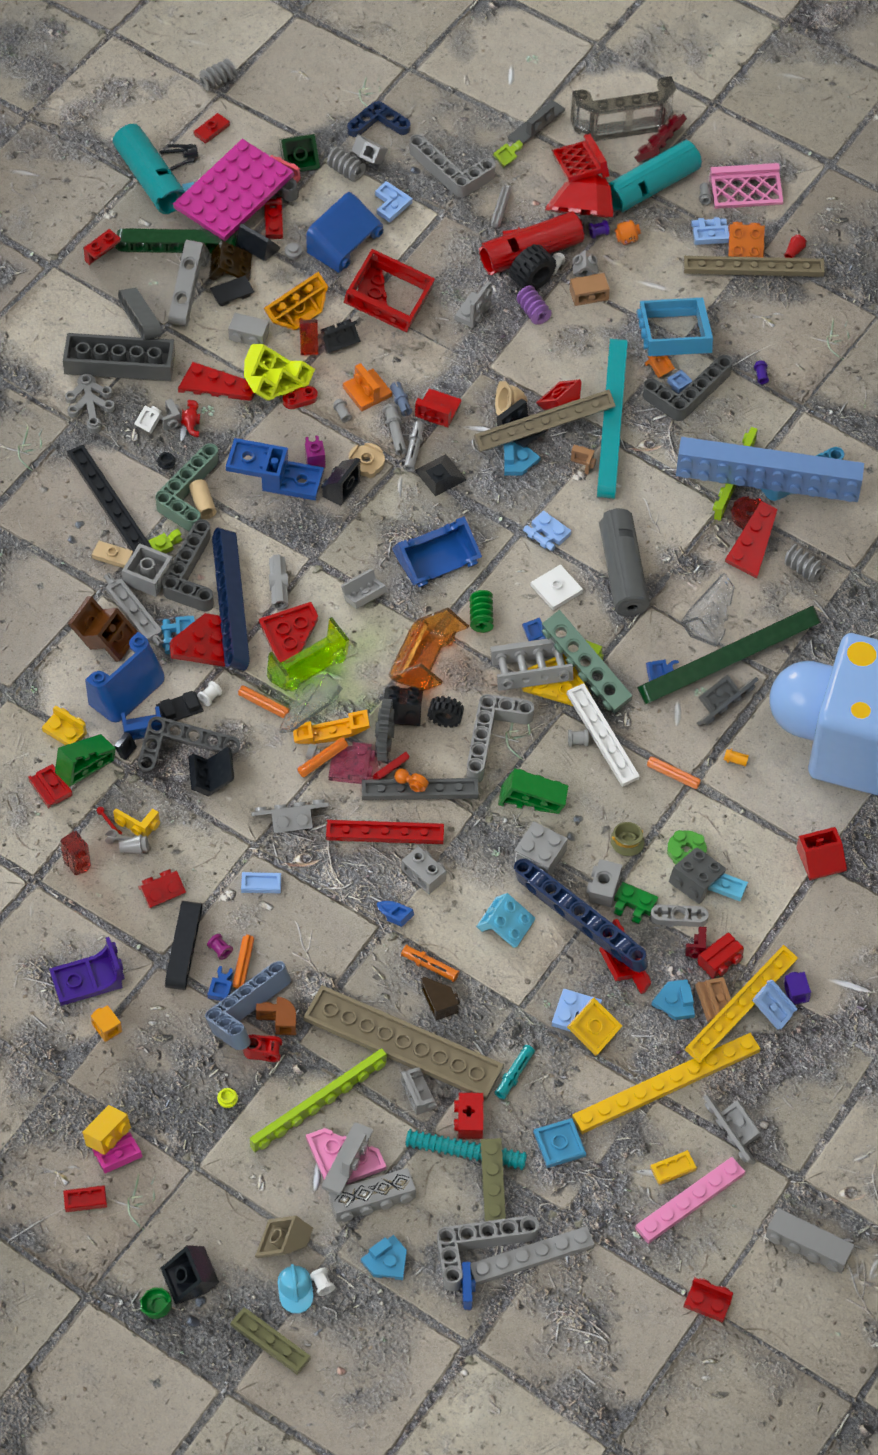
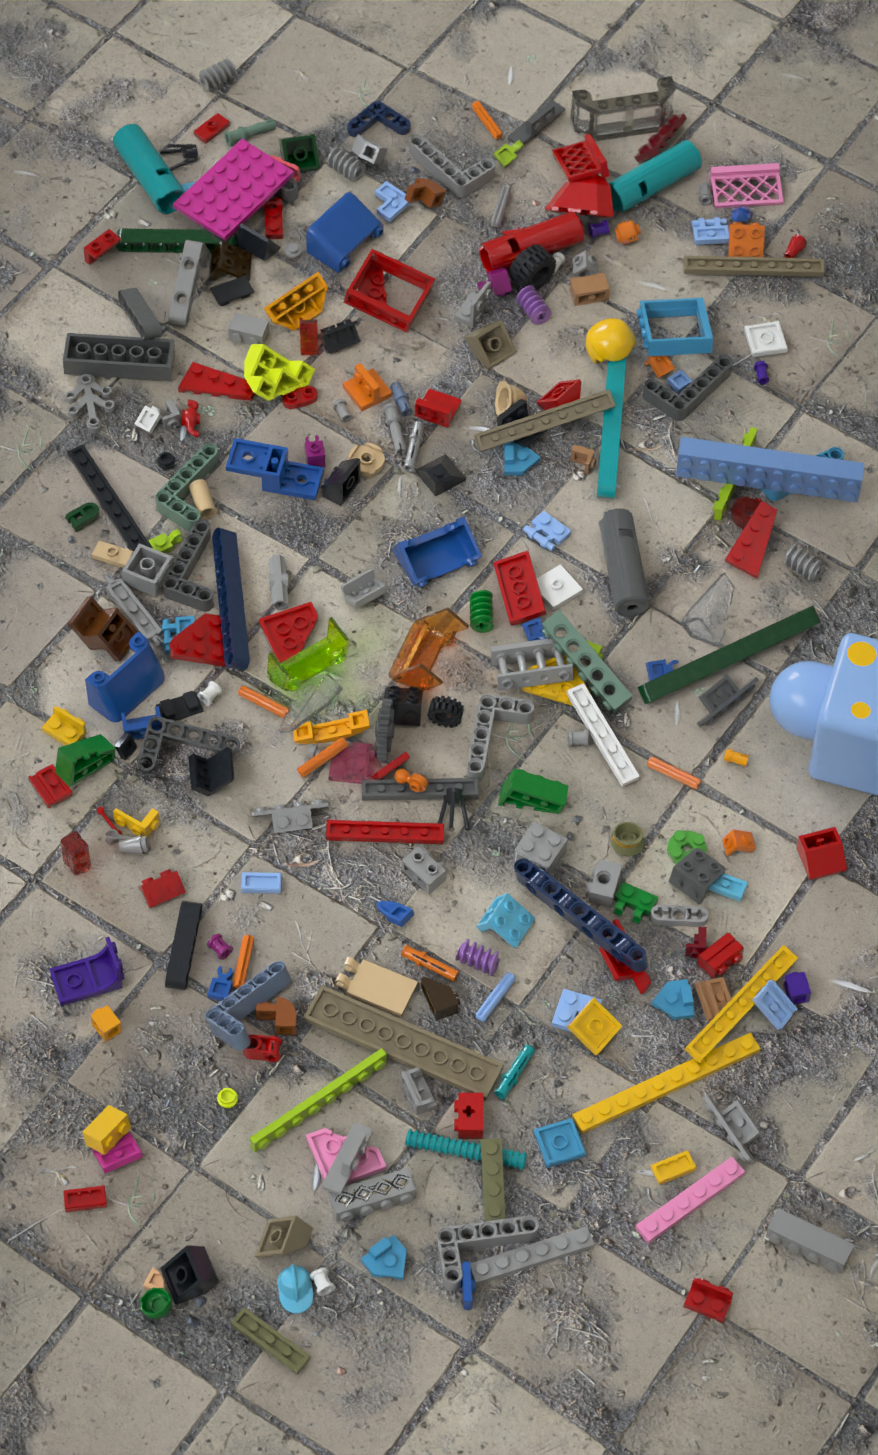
none -> dark green plate [65,502,99,532]
none -> light nougat tile [143,1267,165,1290]
none -> sand green pin [224,118,276,146]
none -> tan tile [336,957,418,1018]
none -> dark orange brick [405,178,446,208]
none -> black plant [438,788,470,830]
none -> medium lavender piece [455,939,500,976]
none -> dark tan slope [464,320,517,368]
none -> orange axle [472,101,503,140]
none -> light blue axle [476,972,515,1022]
none -> magenta brick [477,268,512,297]
none -> red plate [493,550,547,626]
none -> yellow piece [585,318,637,364]
none -> orange bracket [722,829,756,855]
none -> blue plate [731,206,753,222]
none -> white plate [744,321,788,357]

